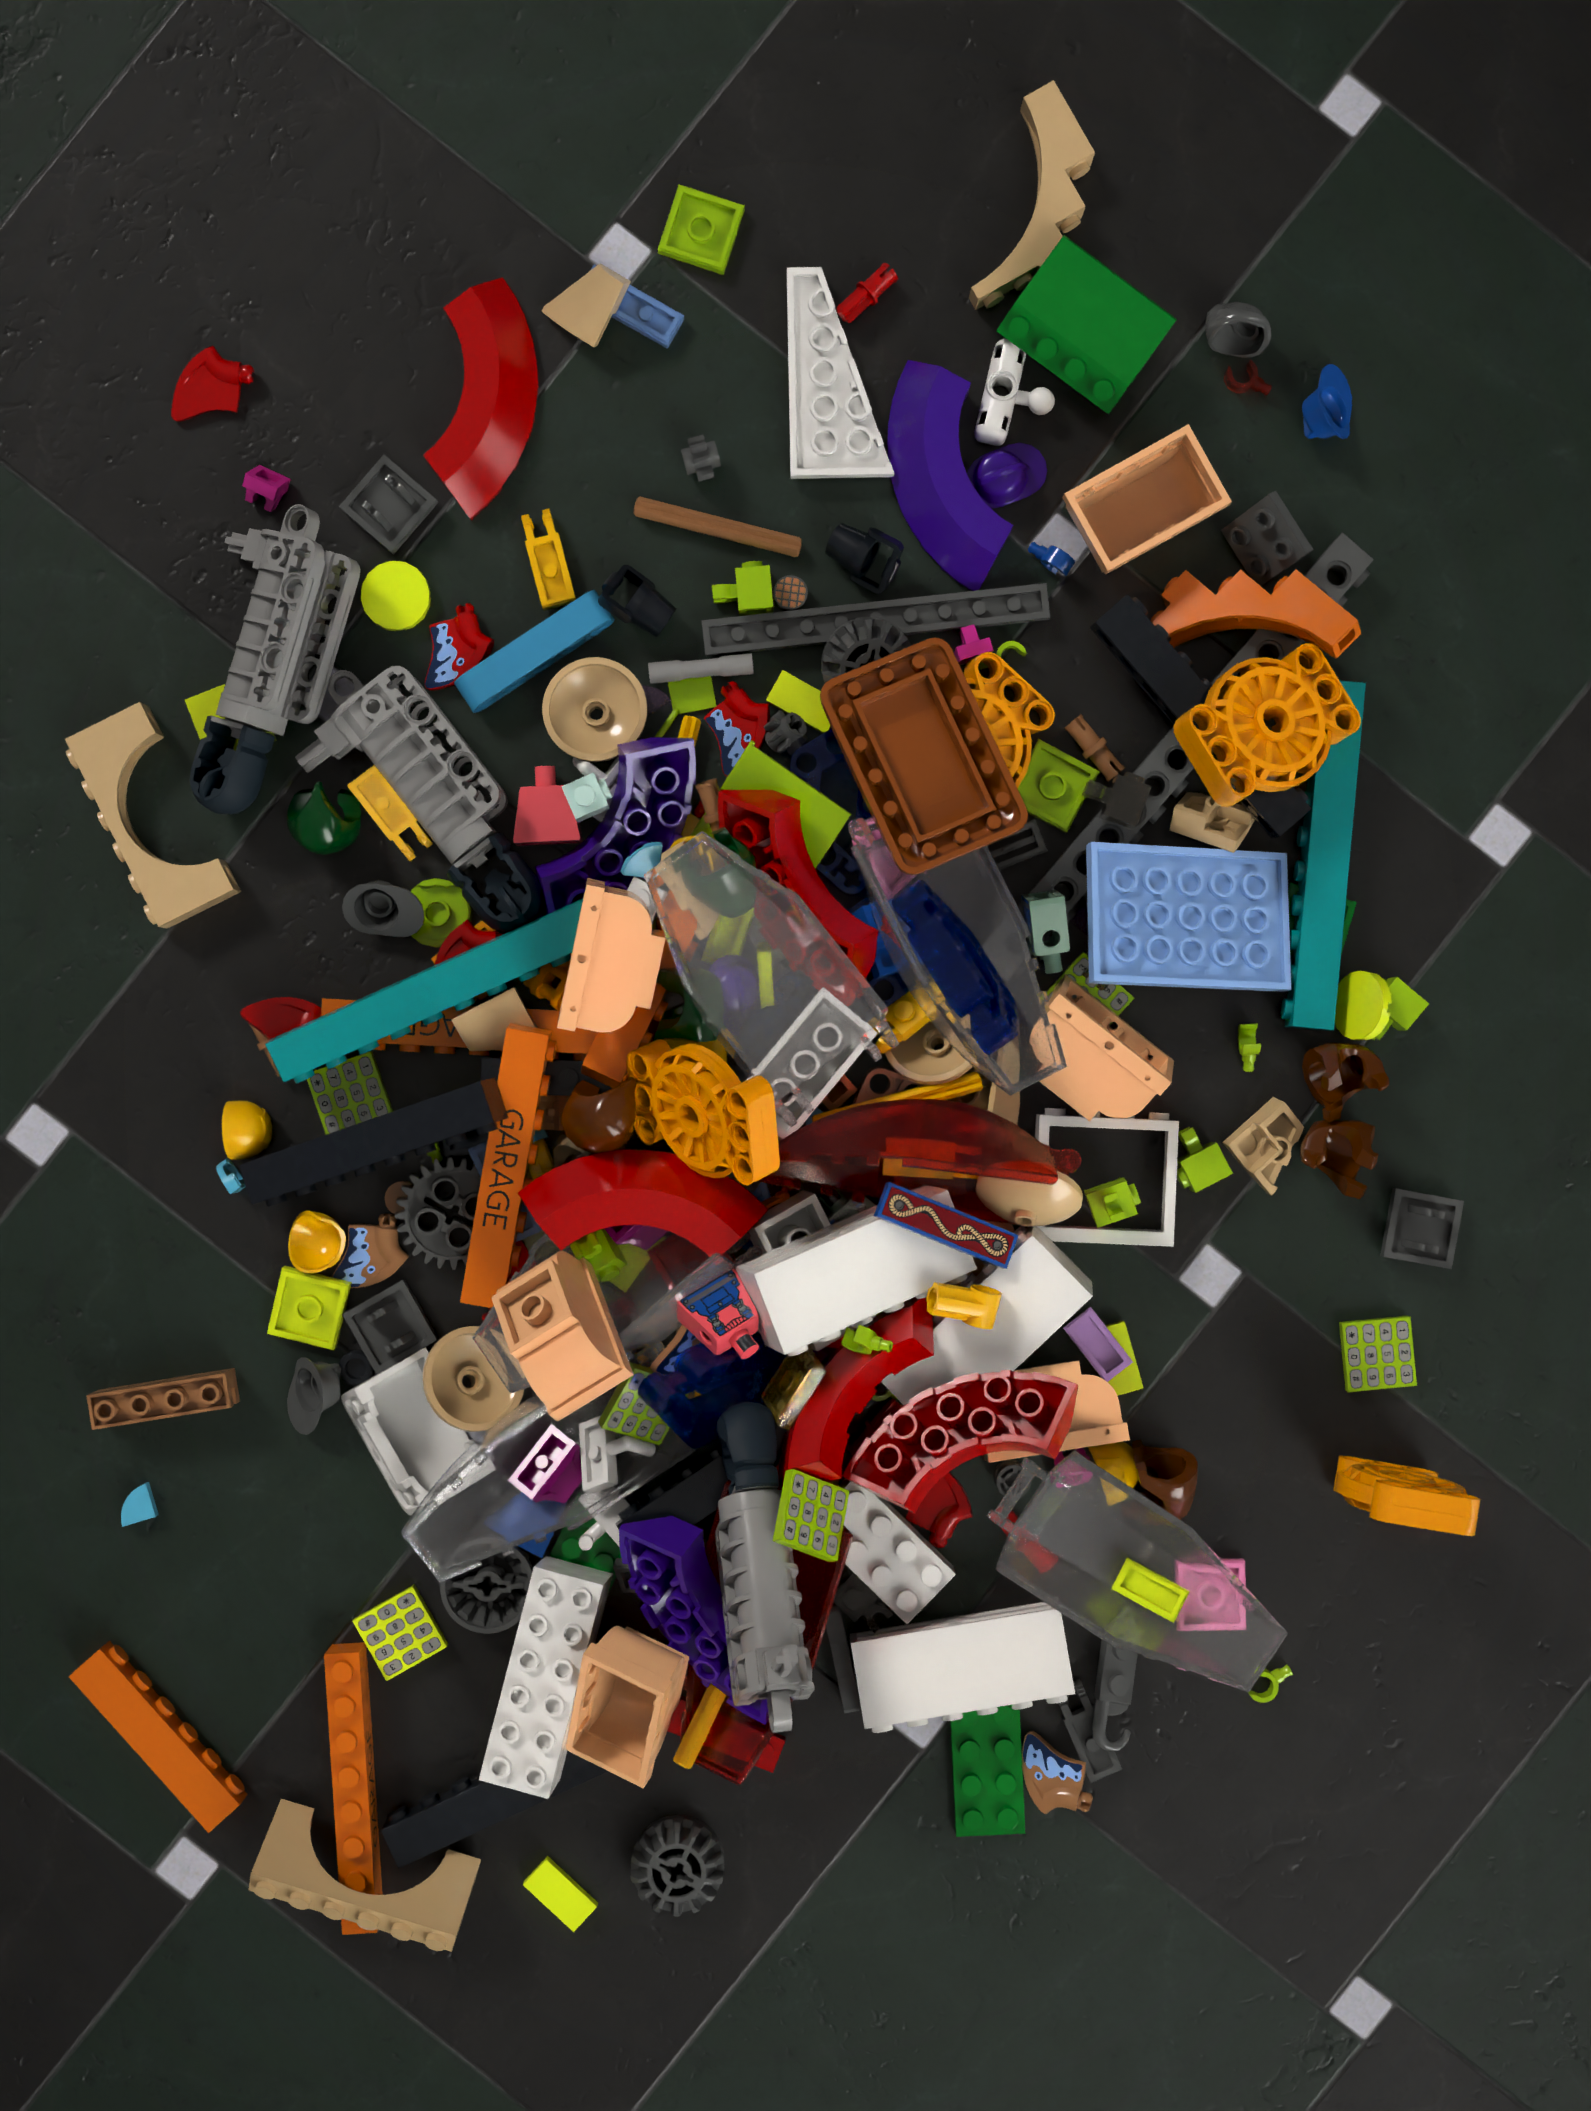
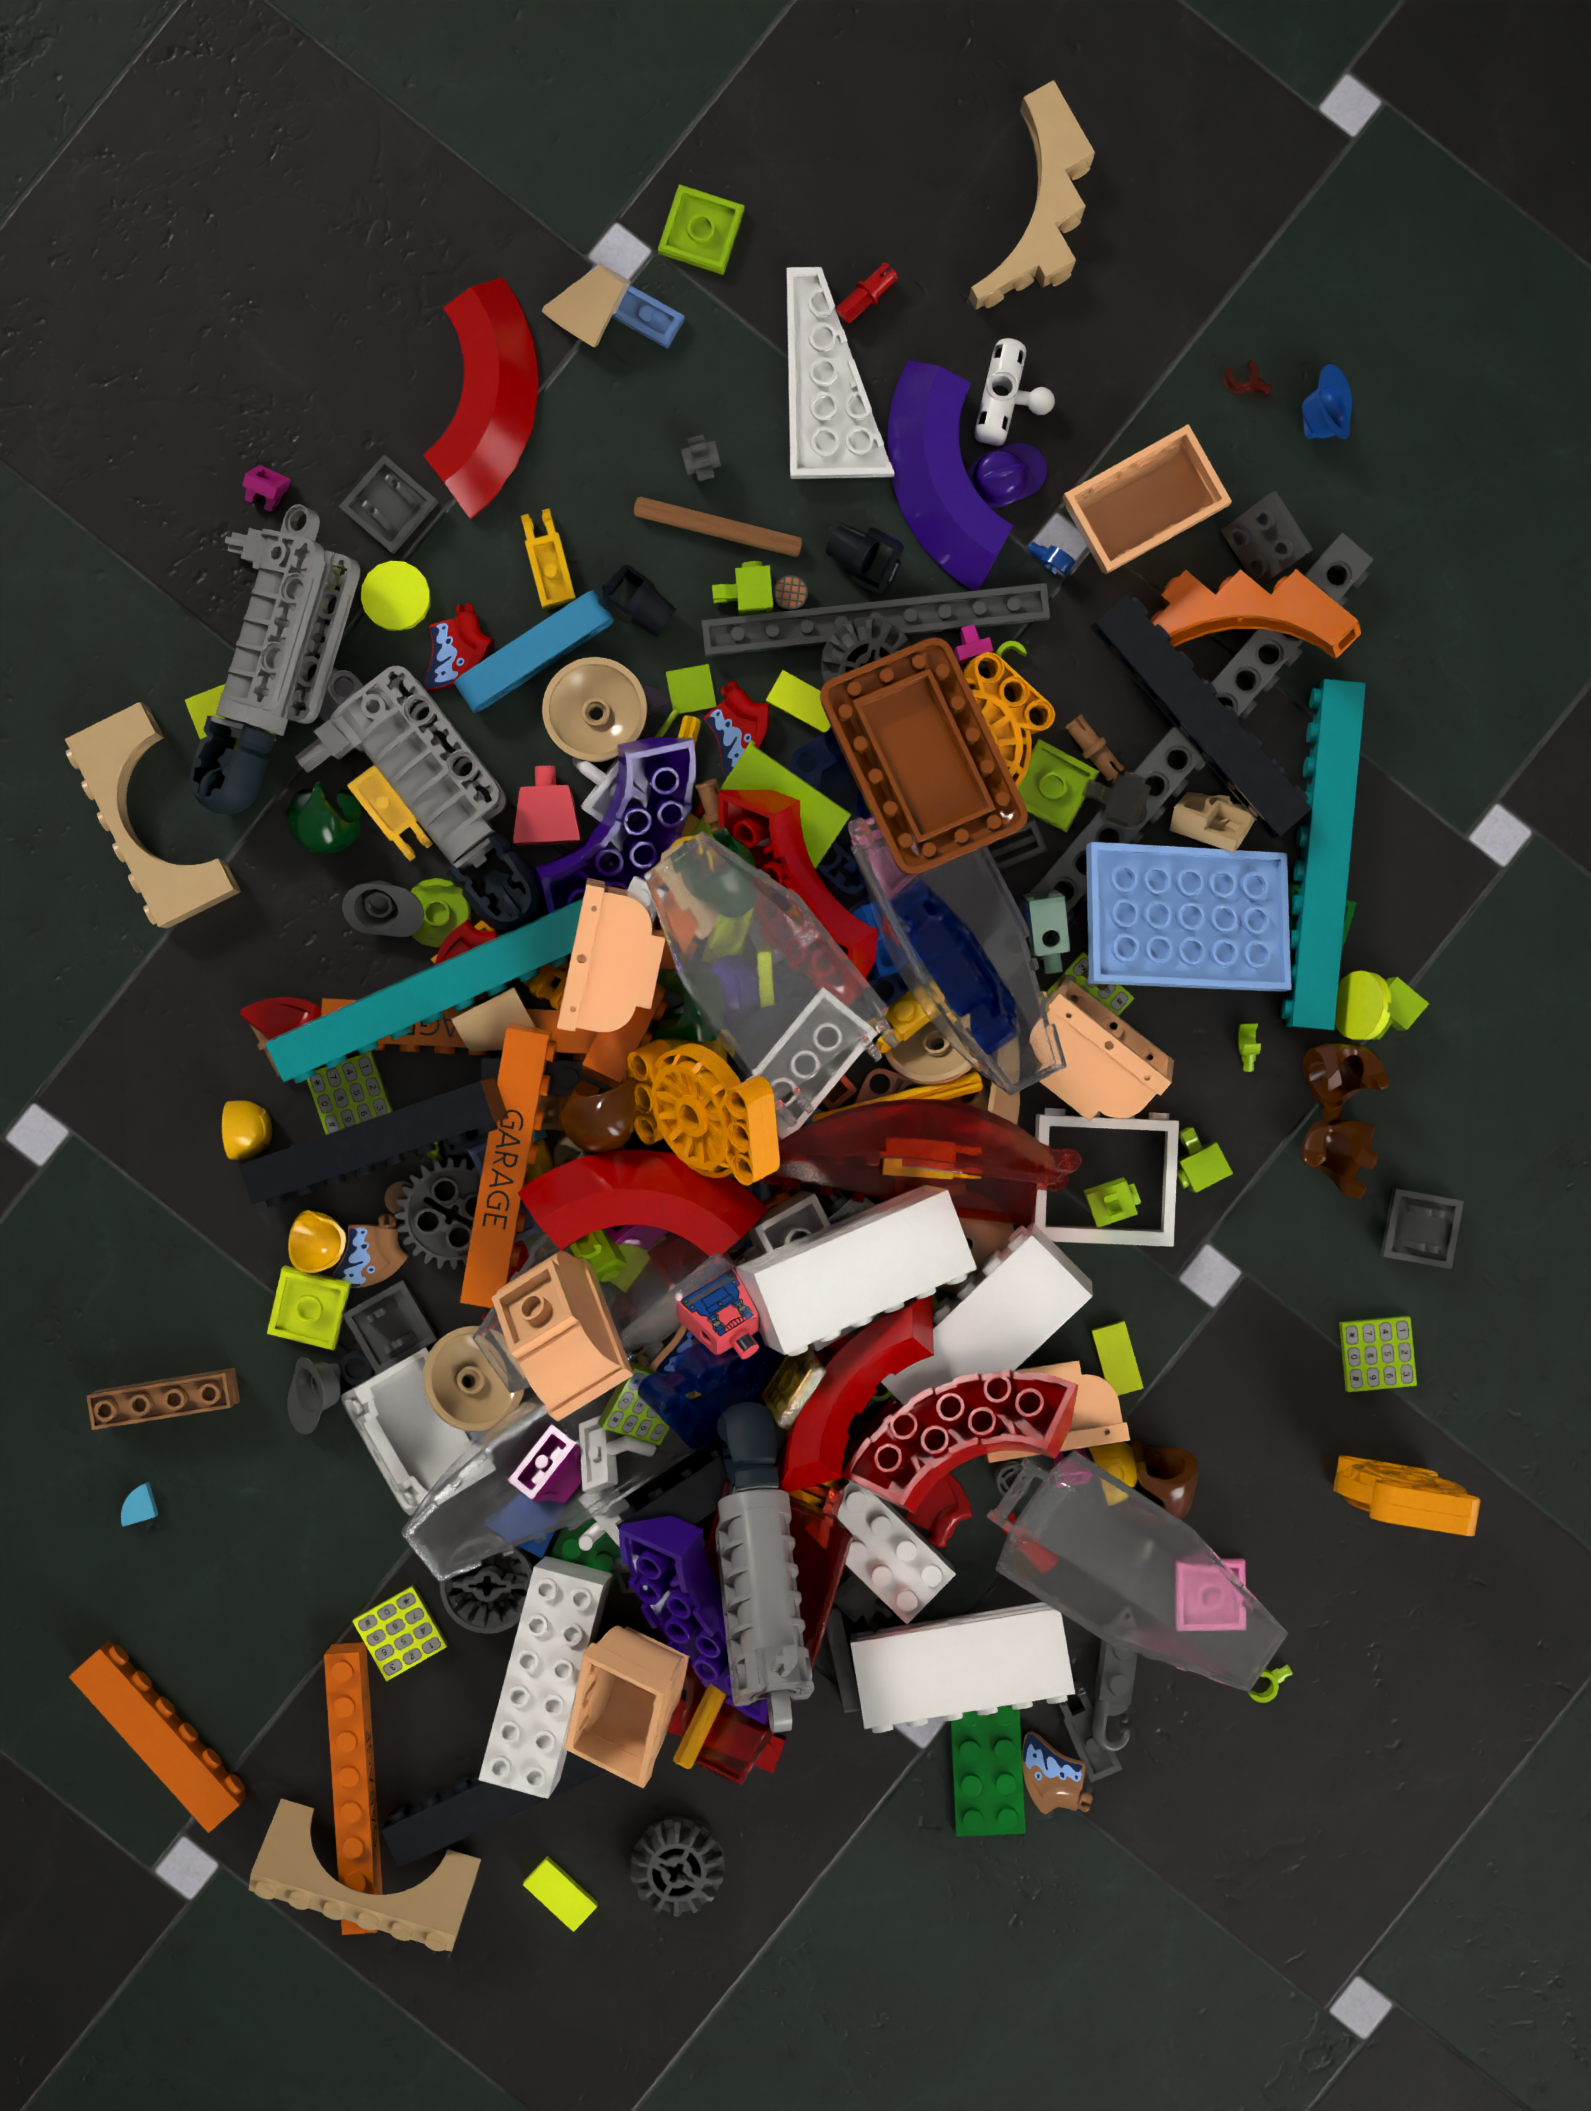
red arm [171,346,254,422] -> none
medium azure tile [216,1158,246,1194] -> none
light aqua brick [561,772,612,823] -> none
medium azure tile [621,842,663,879] -> none
light grey piece [648,653,754,684] -> none
dark grey gear [764,710,808,755] -> none
tile [772,1469,849,1562] -> none
lime piece [841,1325,893,1354] -> none
tile [874,1182,1019,1269] -> none
yellow piece [926,1282,1002,1329] -> none
tan dish [976,1163,1083,1226] -> none
green slope [996,235,1177,414] -> none
lavender tile [1063,1307,1133,1382] -> none
neon yellow tile [1111,1557,1190,1623] -> none
light orange piece [1174,643,1361,807] -> none
dark grey hair [1205,302,1271,358] -> none
tan slope [1222,1097,1304,1196] -> none

